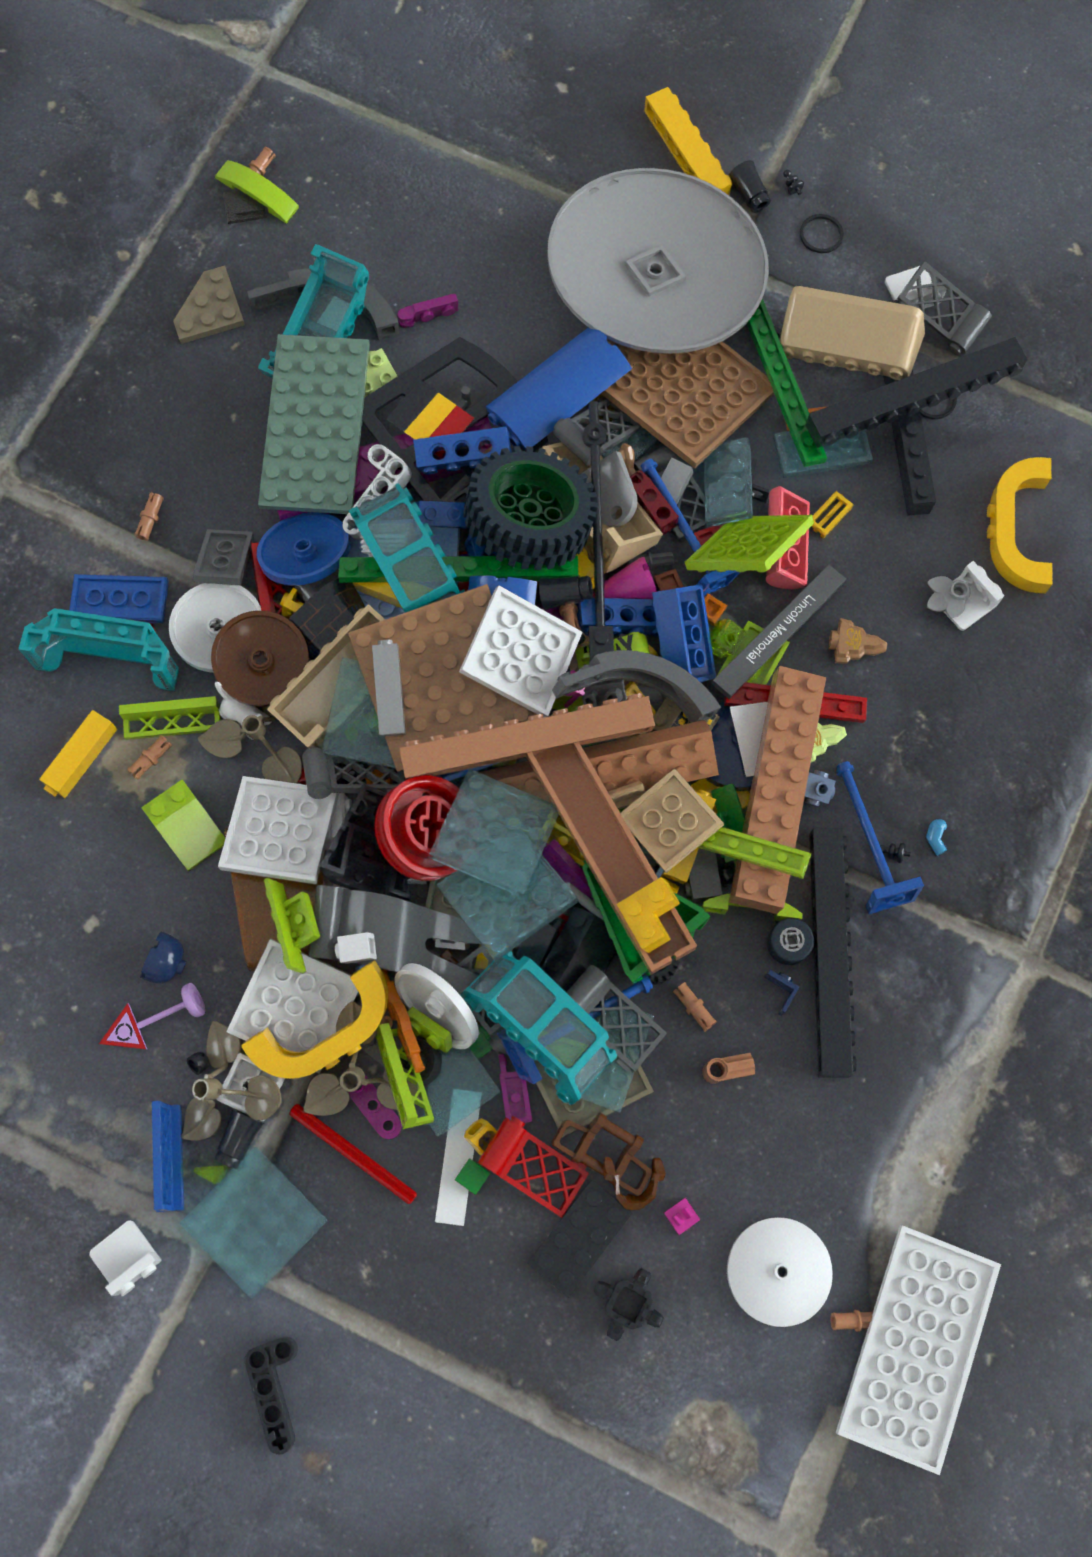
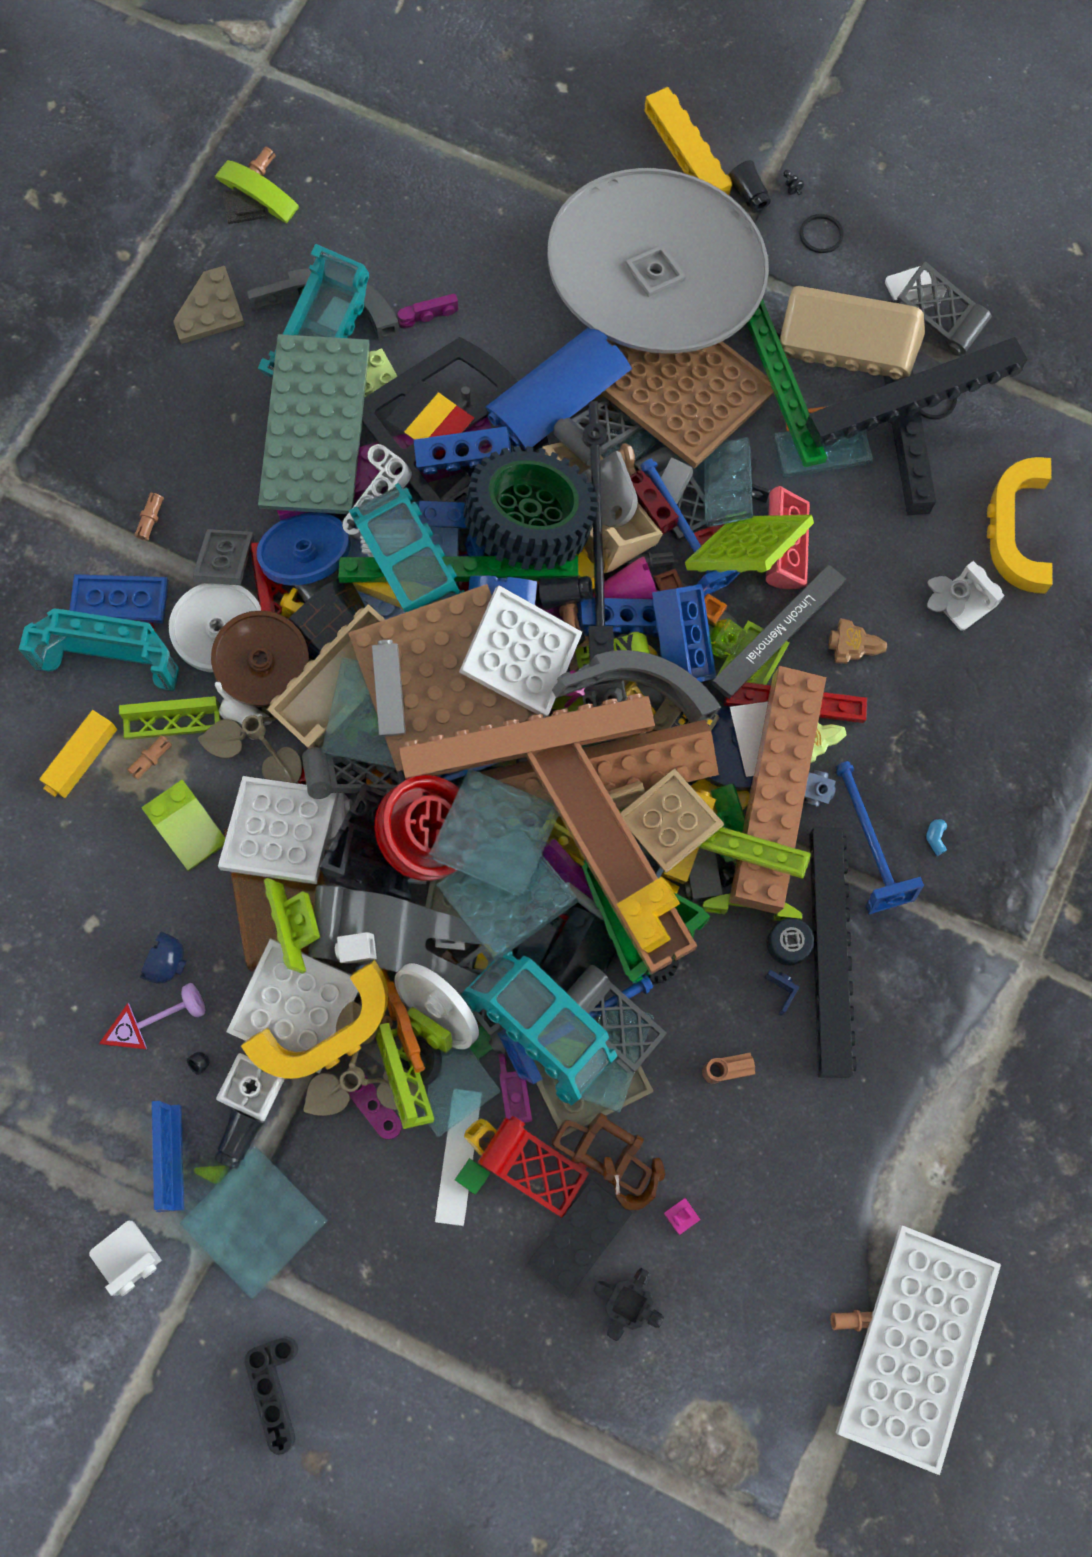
dark tan plant [181,1021,282,1141] -> none
red axle [289,1104,417,1204] -> none
nougat pin [673,982,717,1032] -> none
white dish [727,1218,832,1327] -> none
yellow tile [811,491,854,539] -> none
black hair [880,843,911,863] -> none

